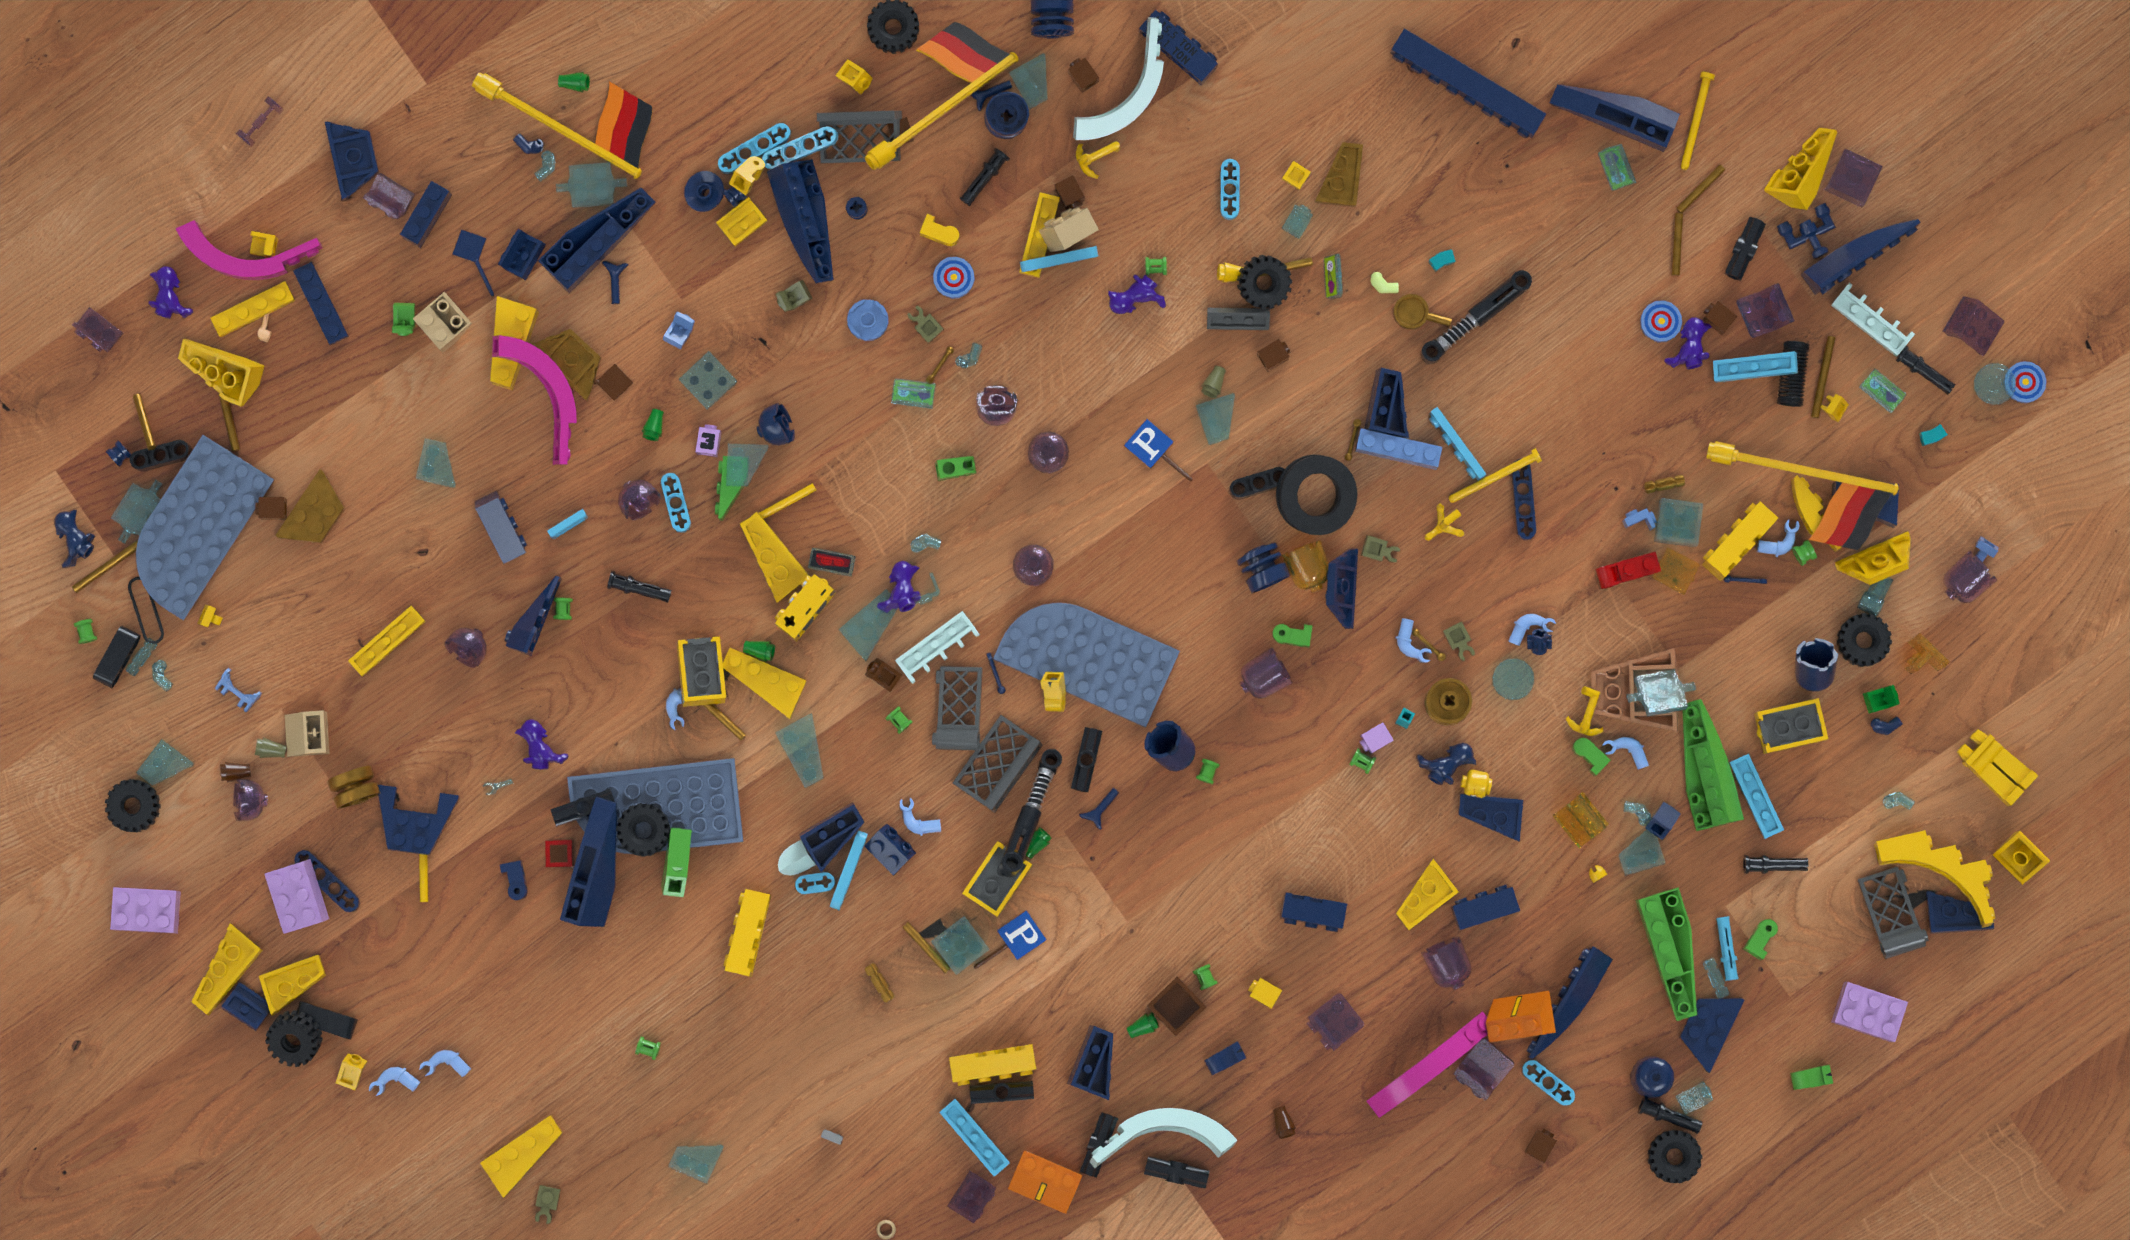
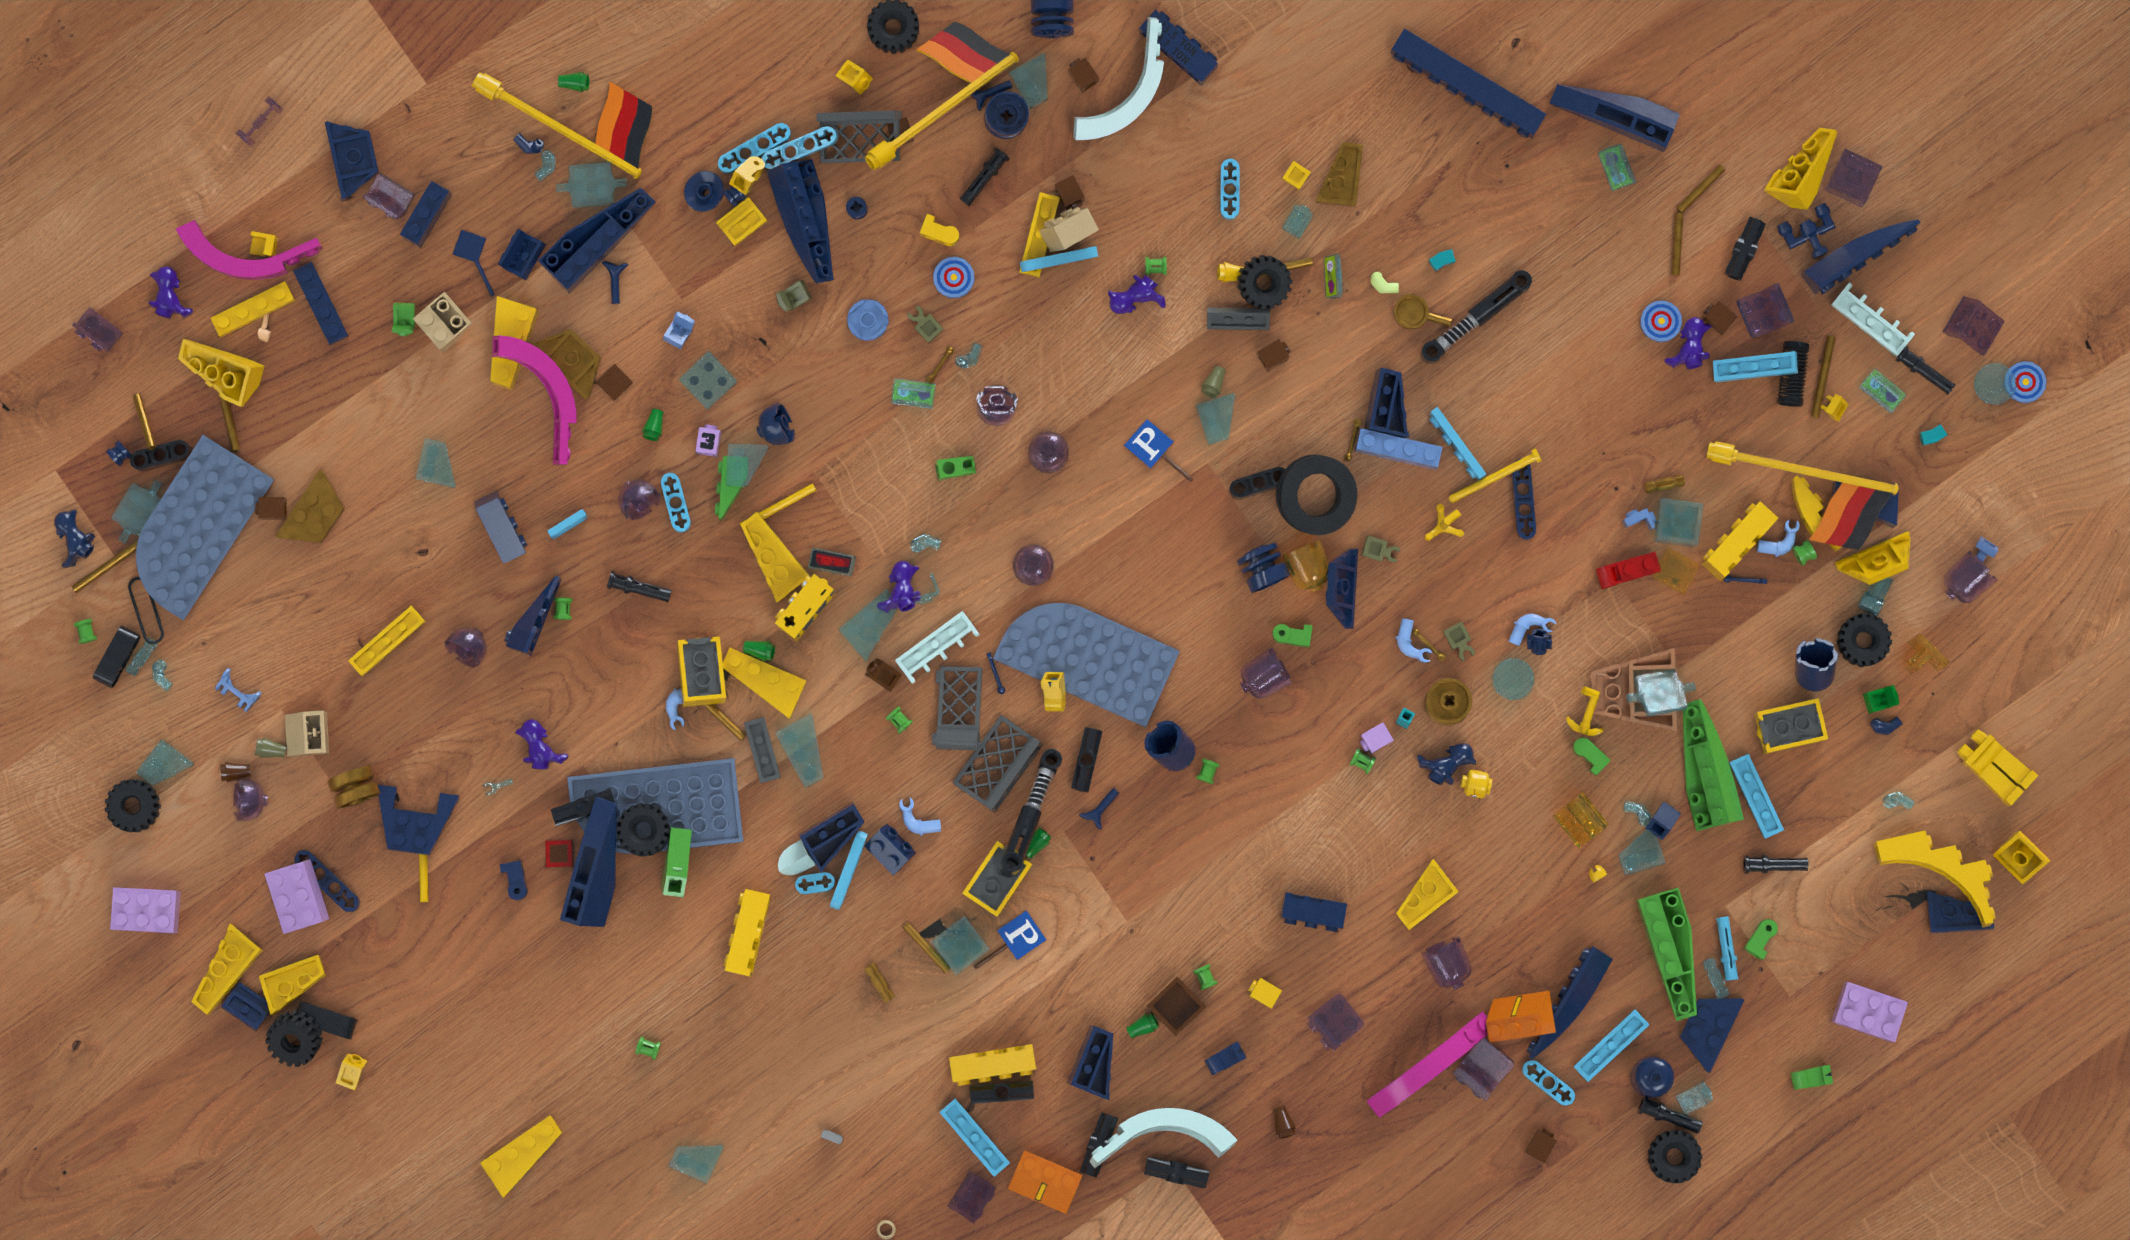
yellow tile [197,604,223,628] -> none
light blue piece [369,1067,420,1096] -> none
light blue piece [419,1050,471,1077] -> none
olive plate [535,1185,561,1224] -> none
yellow piece [1076,141,1120,179] -> none
dark blue brick [1451,884,1520,931] -> none
dark blue wing [1458,794,1523,842] -> none
light blue piece [1602,737,1649,770] -> none
yellow bar [1681,72,1715,170] -> none
dark grey piece [1857,867,1929,959] -> none
none -> dark grey plate [744,717,781,784]
none -> medium azure plate [1573,1009,1649,1082]

